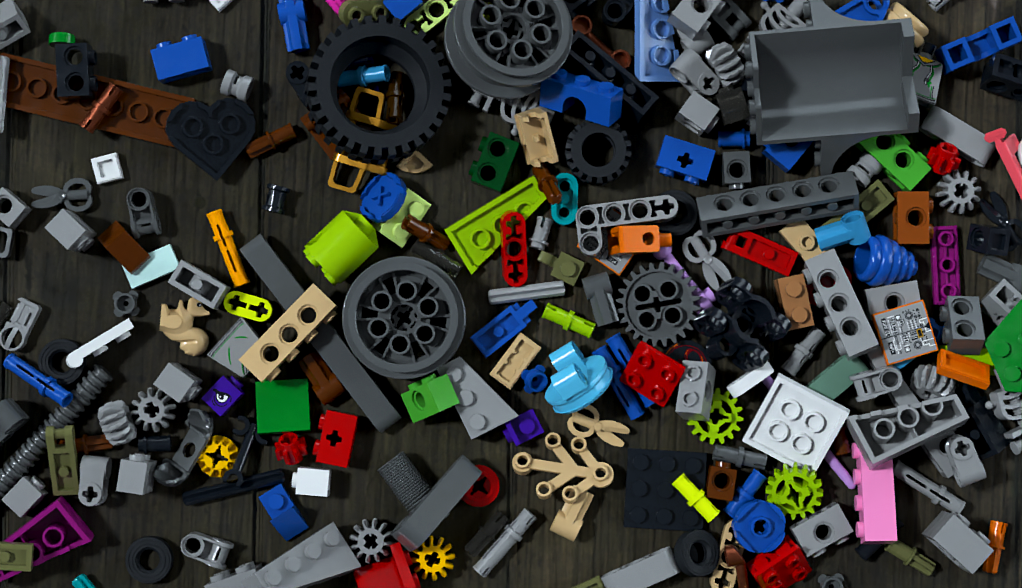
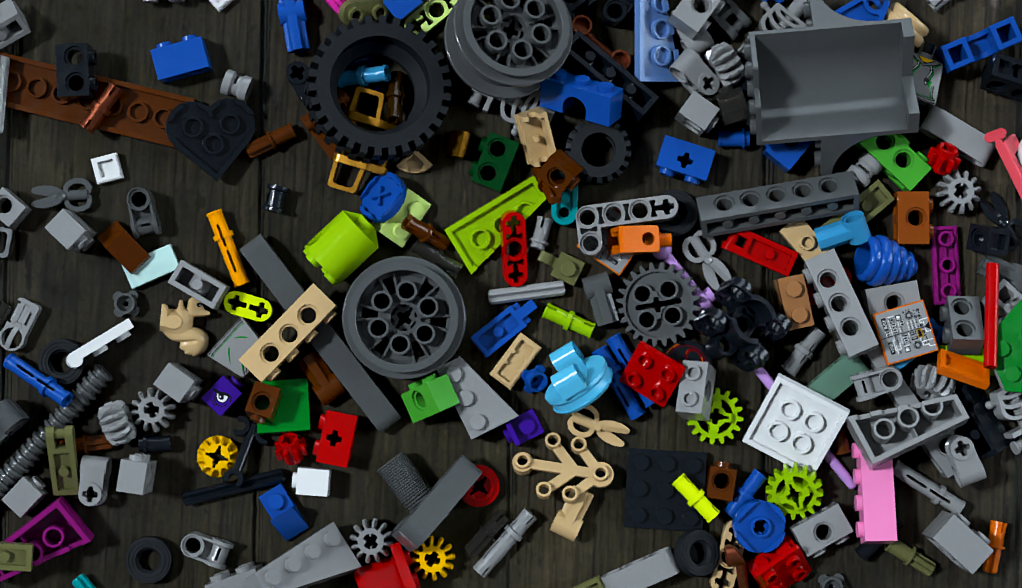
green tile [49,32,76,48] -> none
dark grey piece [153,408,213,487] -> none
dark grey pin [712,443,767,470] -> none
dark grey brick [720,151,751,190] -> none
white beam [726,360,774,398] -> none
none -> reddish brown brick [245,381,283,425]
none -> pearl gold slope [445,130,471,160]
none -> reddish brown brick [536,149,583,195]
none -> red piece [983,263,1000,369]

